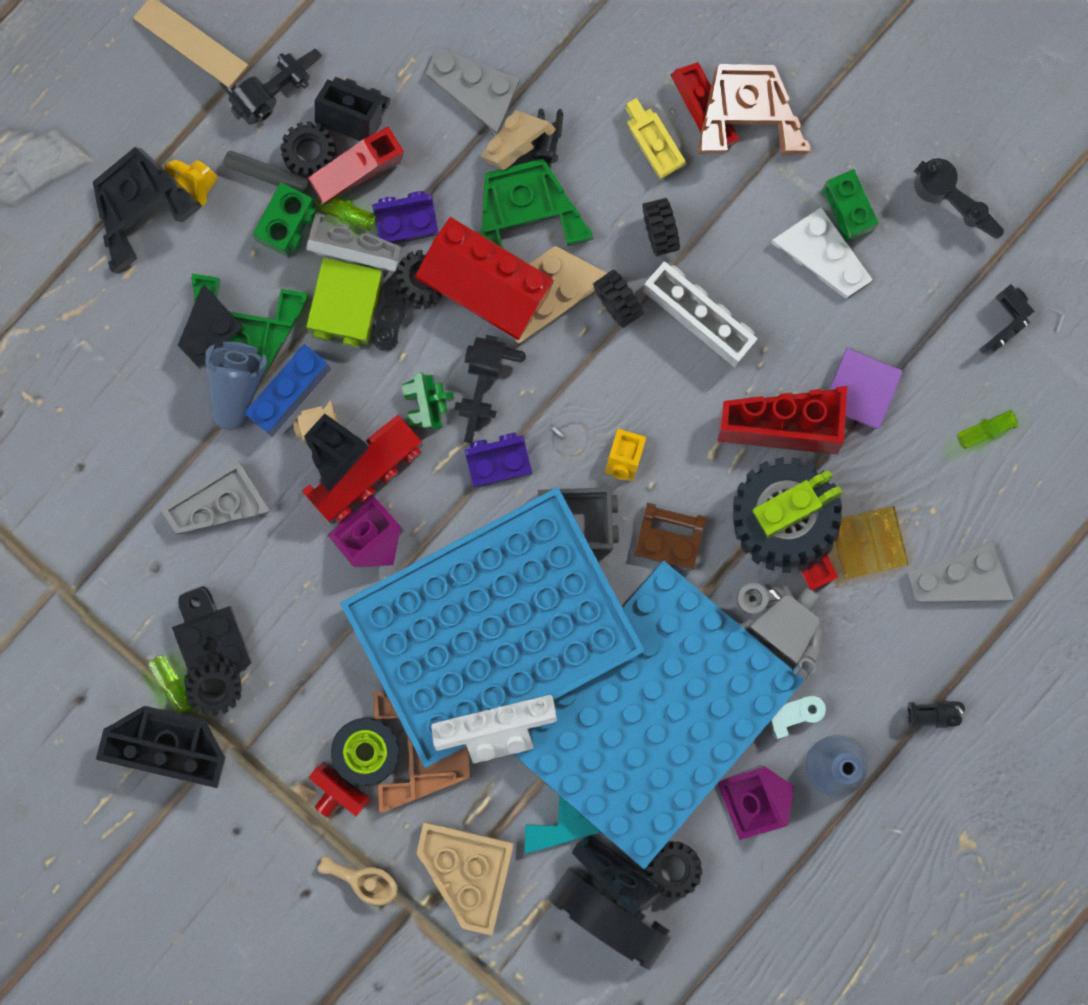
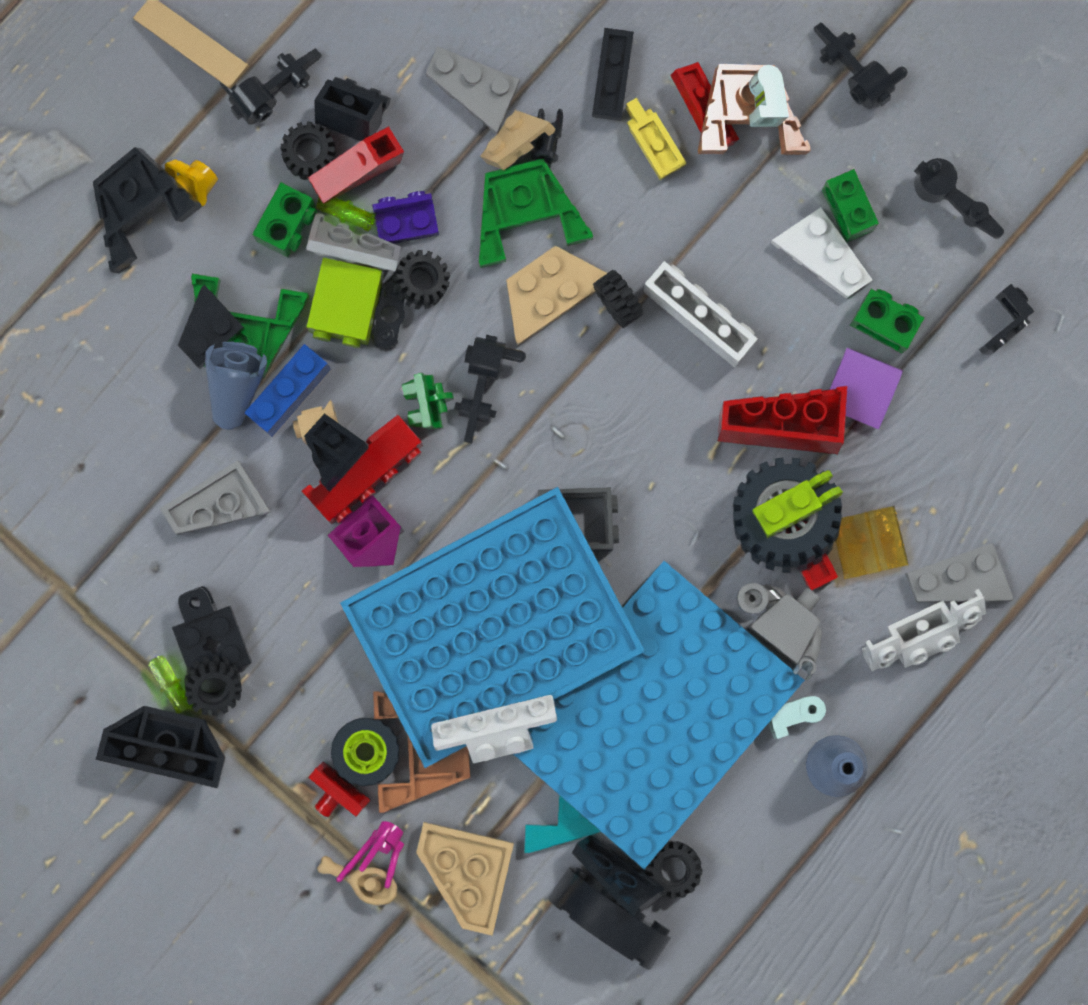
dark grey axle [223,150,310,194] -> none
red slope [415,217,554,341] -> none
dark purple bracket [464,432,532,488] -> none
yellow bracket [605,428,647,481] -> none
reddish brown plate [634,502,706,570] -> none
black tyre [642,198,680,257] -> none
magenta slope [717,765,794,840] -> none
black piece [907,701,965,729] -> none
clear neon green axle [957,410,1018,449] -> none
none -> dark pink plant [336,821,404,889]
none -> black plate [592,28,634,121]
none -> light aqua leg [749,65,789,127]
none -> black piece [814,22,908,109]
none -> green brick [849,289,925,354]
none -> white bracket [862,589,986,671]

